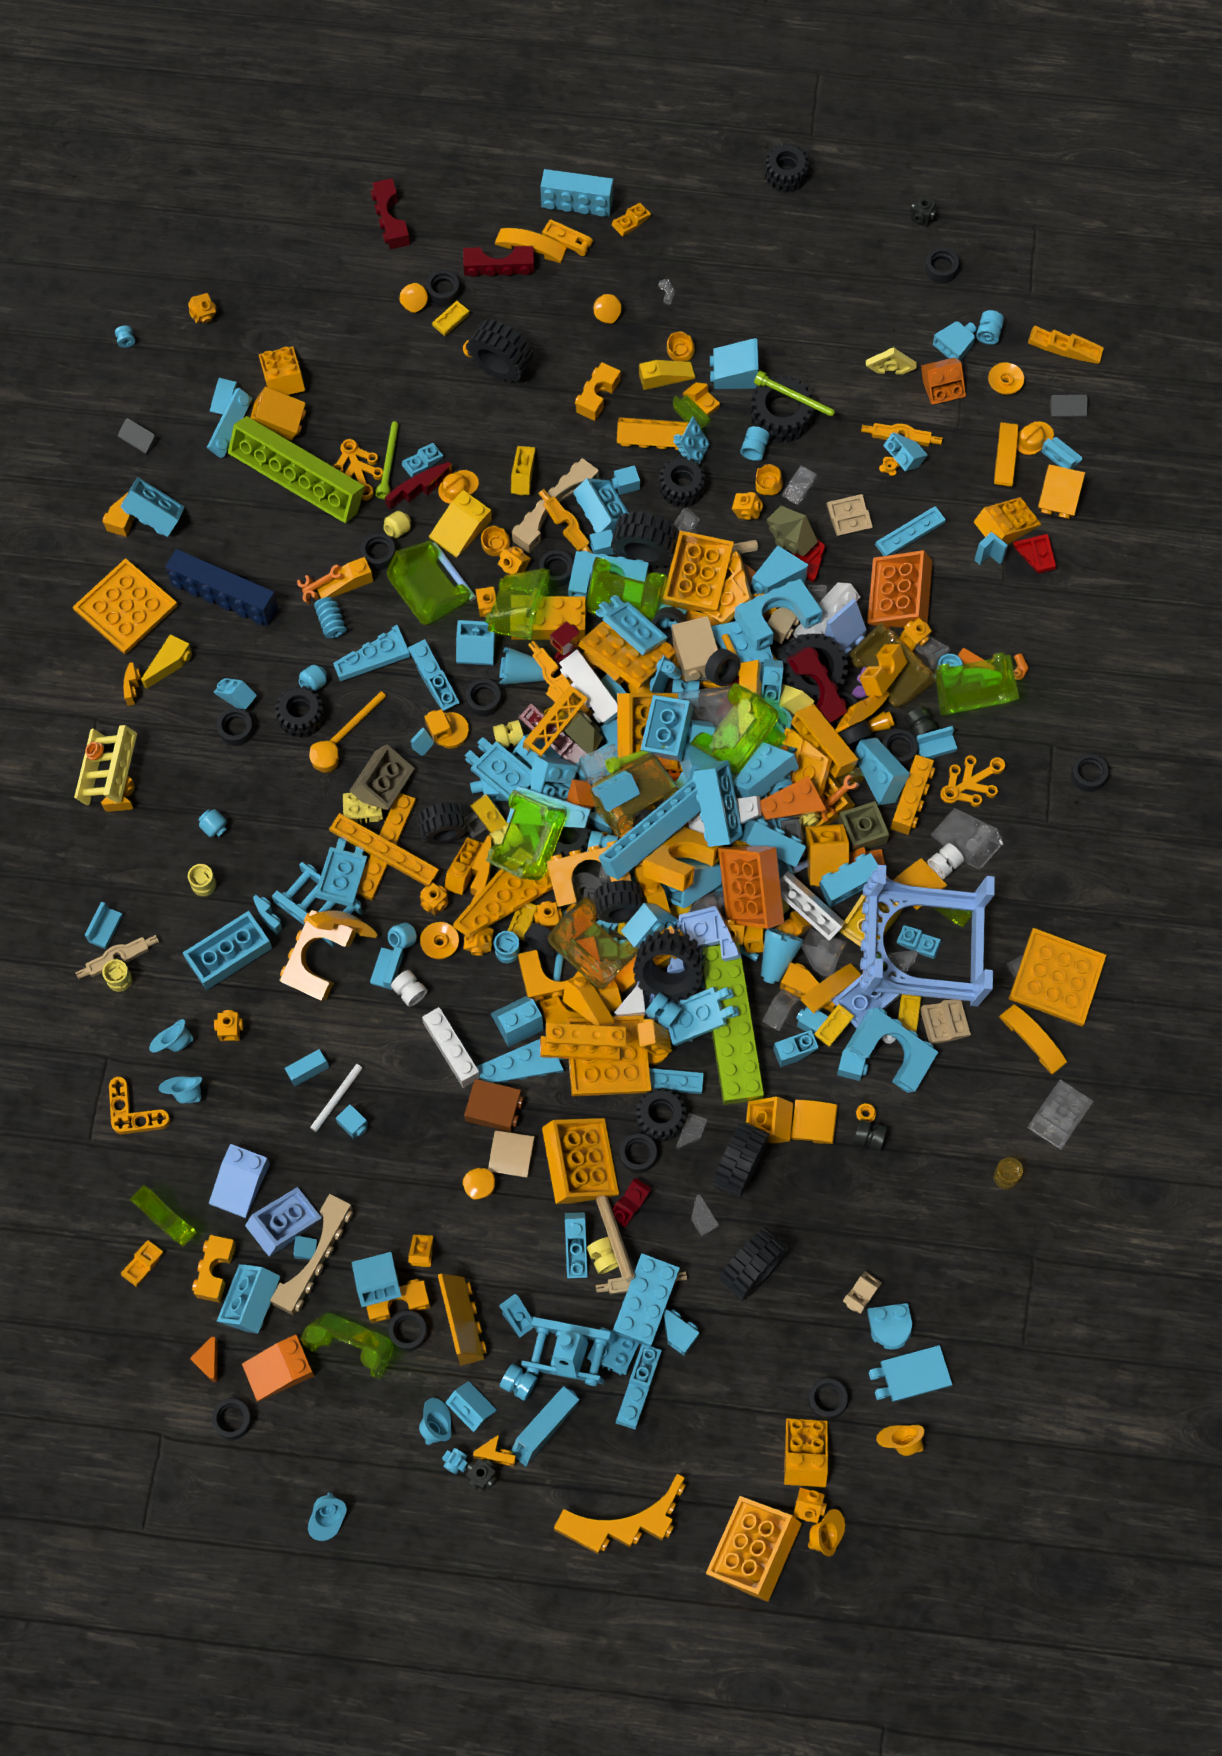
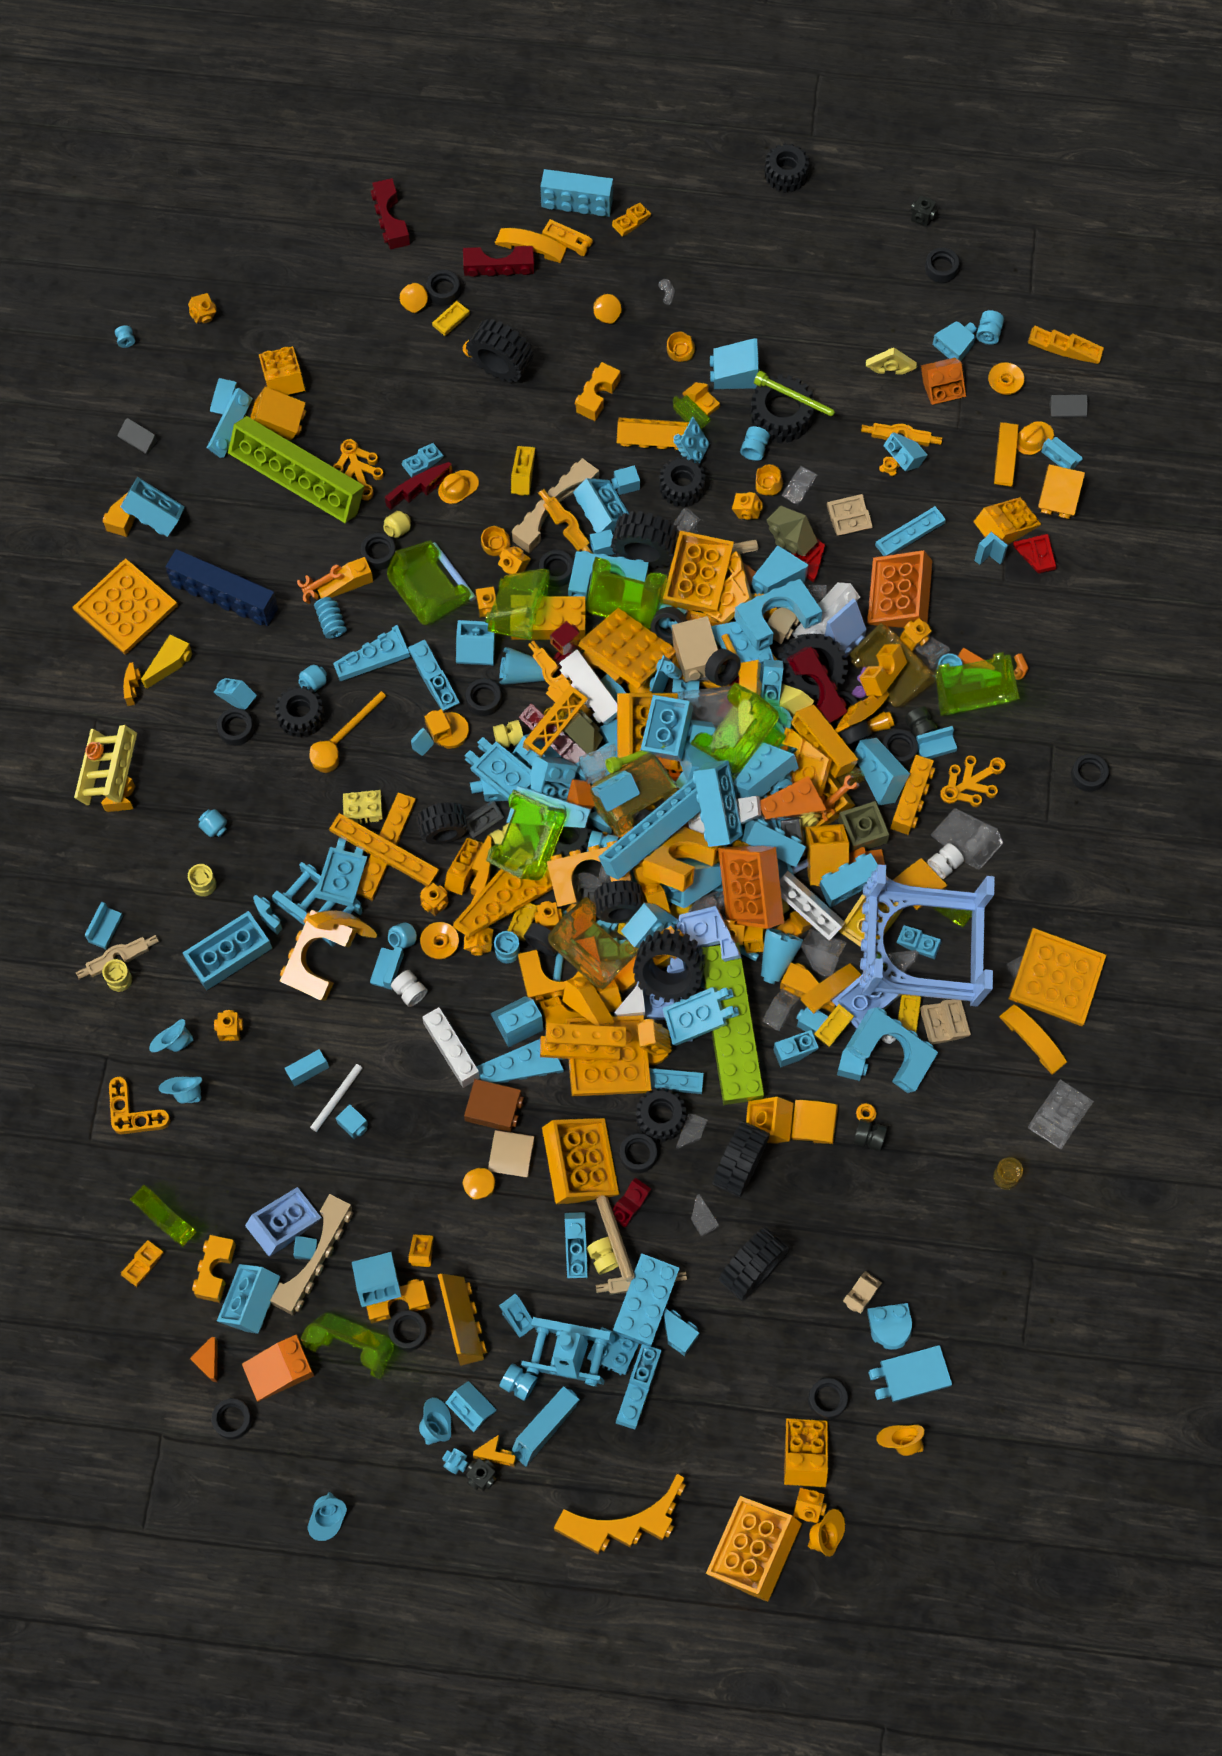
light blue slope [209,1144,270,1218] -> none
dark tan slope [350,744,415,810] -> none
lime piece [375,421,399,499] -> none
yellow slope [429,490,492,558] -> none
yellow plate [471,794,508,833] -> none
medium azure tile [595,595,668,655] -> none
yellow slope [639,360,695,390] -> none
medium azure wheel [644,992,682,1029] -> none

